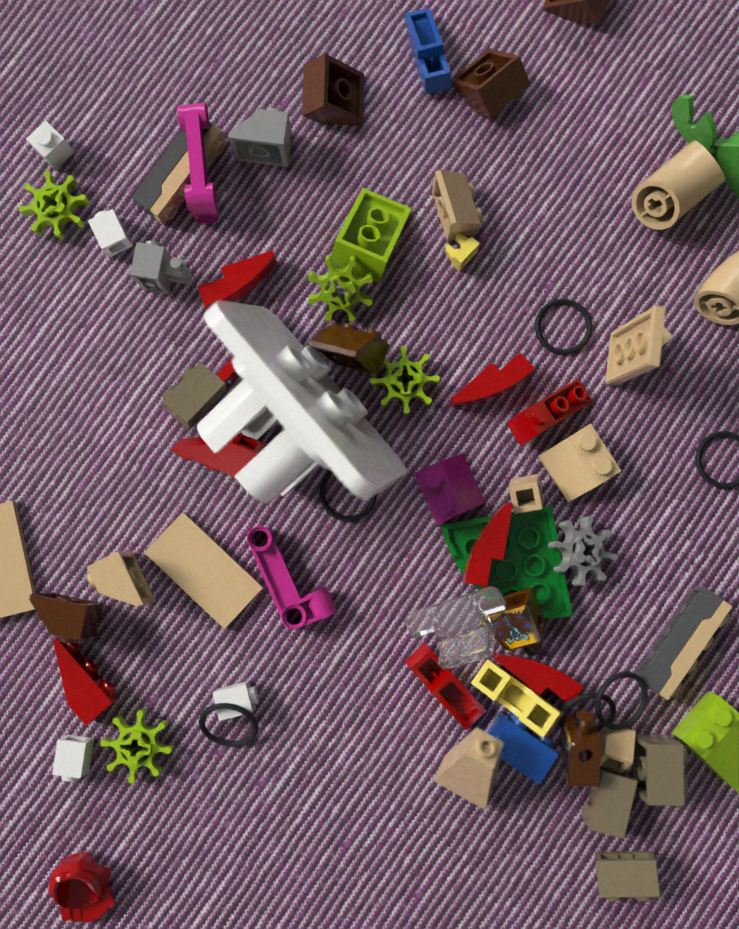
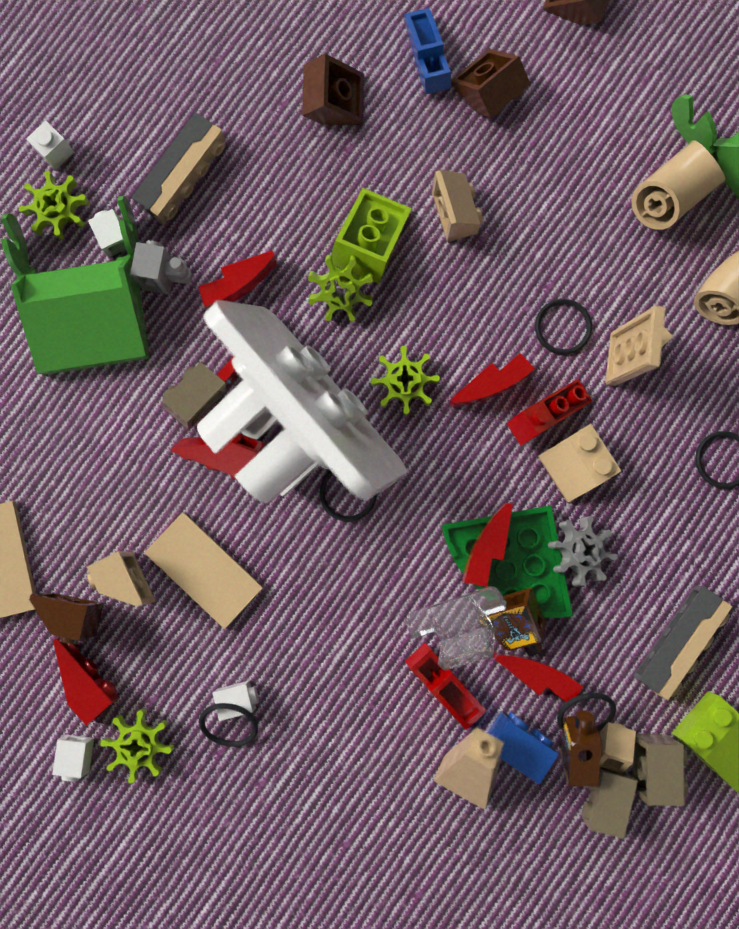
red hair [48,852,115,923] -> none
dark pink piece [177,103,219,224] -> none
light grey slope [228,108,293,167] -> none
dark pink piece [247,526,338,630] -> none
reddish brown slope [307,323,389,375] -> none
magenta slope [413,453,486,525] -> none
light yellow tile [445,234,480,272] -> none
light yellow arch [471,659,563,738] -> none
tan brick [509,474,544,514] -> none
black tyre [595,671,648,730] -> none
dark tan brick [595,851,660,901] -> none
none -> bright green piece [1,196,150,375]

